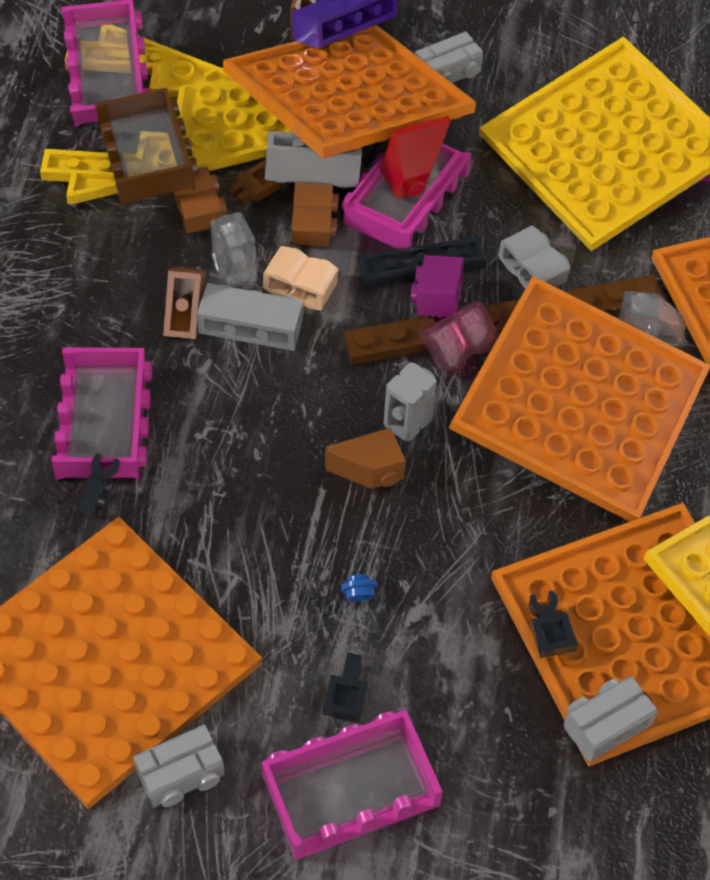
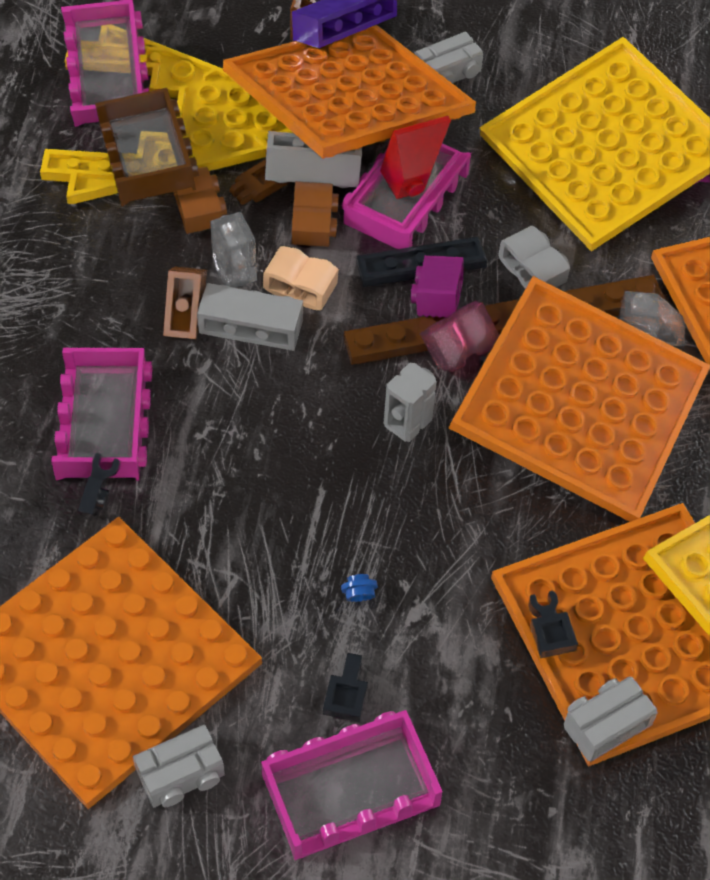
dark orange slope [325,428,406,489] -> none

